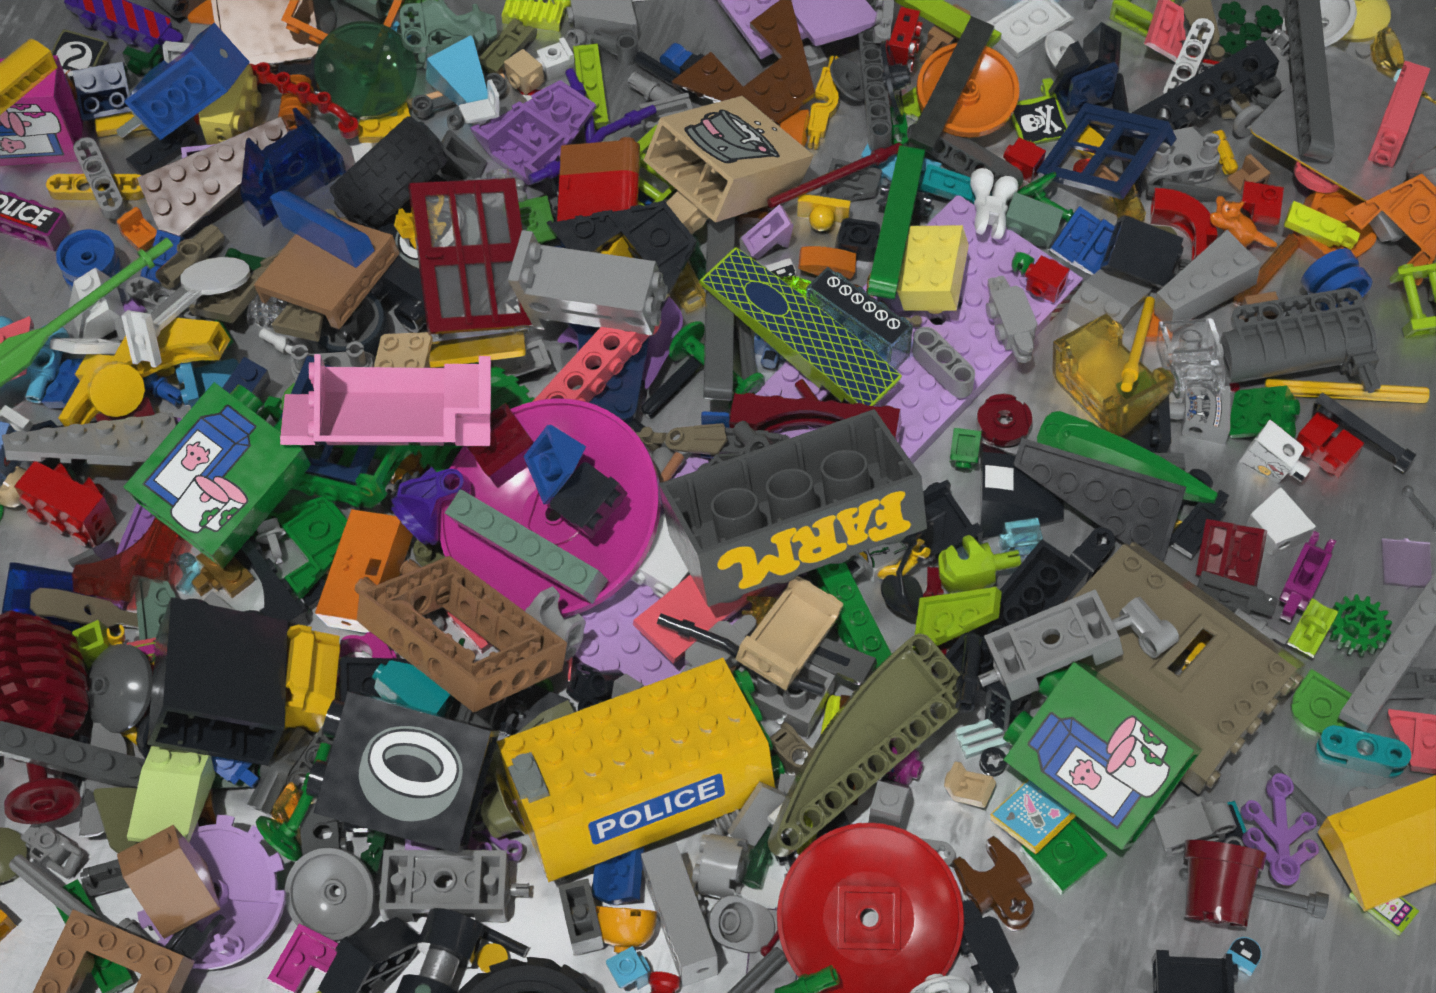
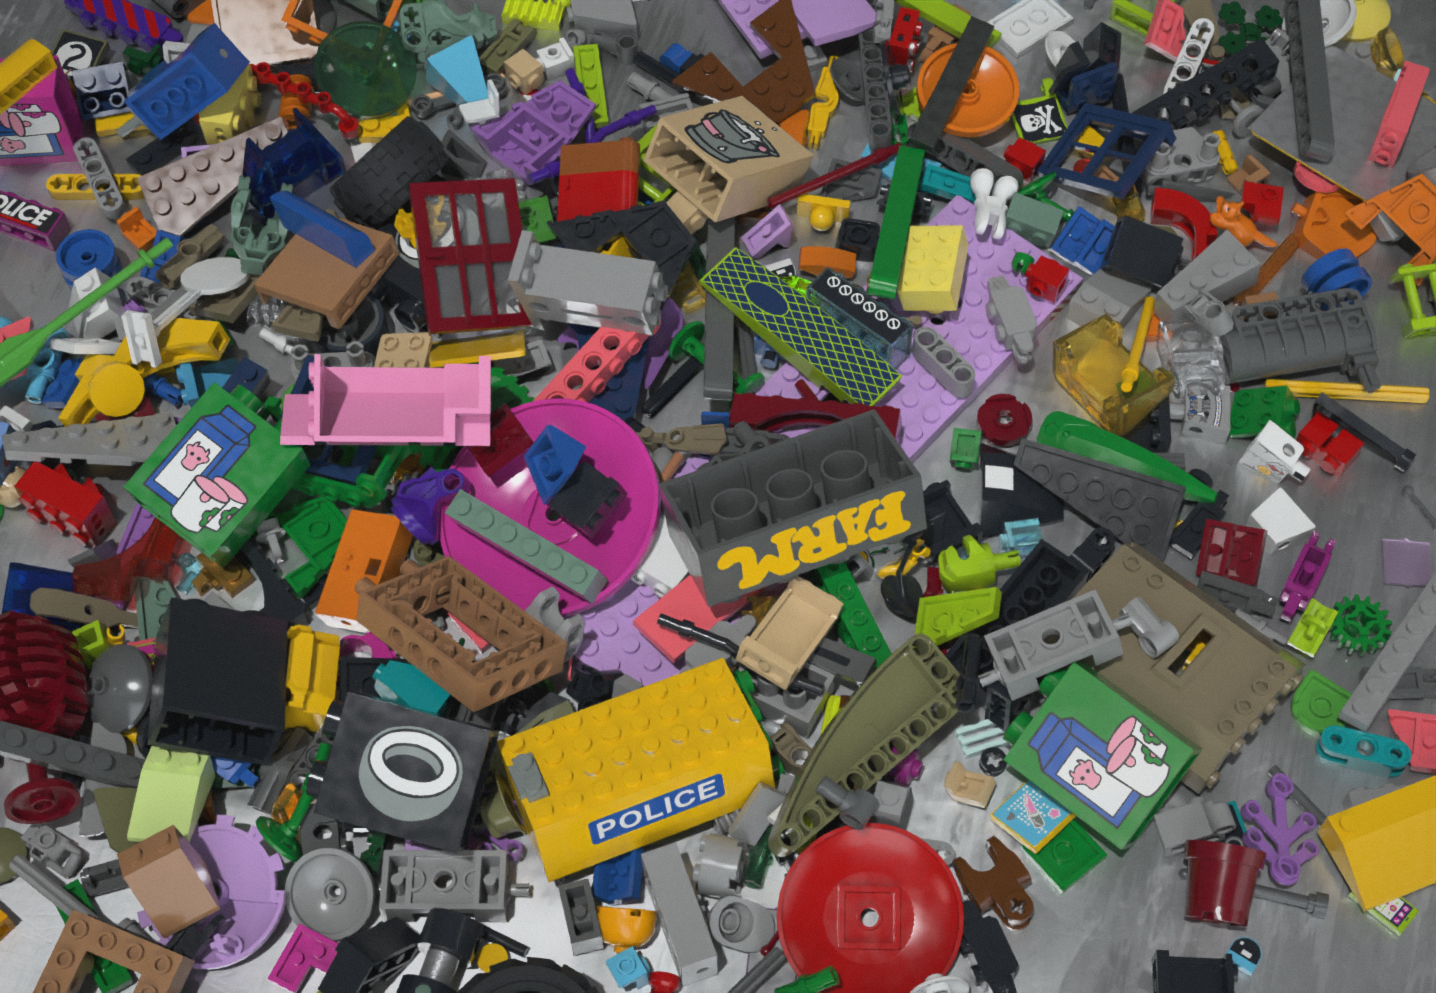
neon yellow hinge [1284,201,1360,249] -> none
none -> sand green animal [230,175,293,276]
none -> dark grey pin [815,775,879,830]
none -> light grey piece [1181,288,1234,336]

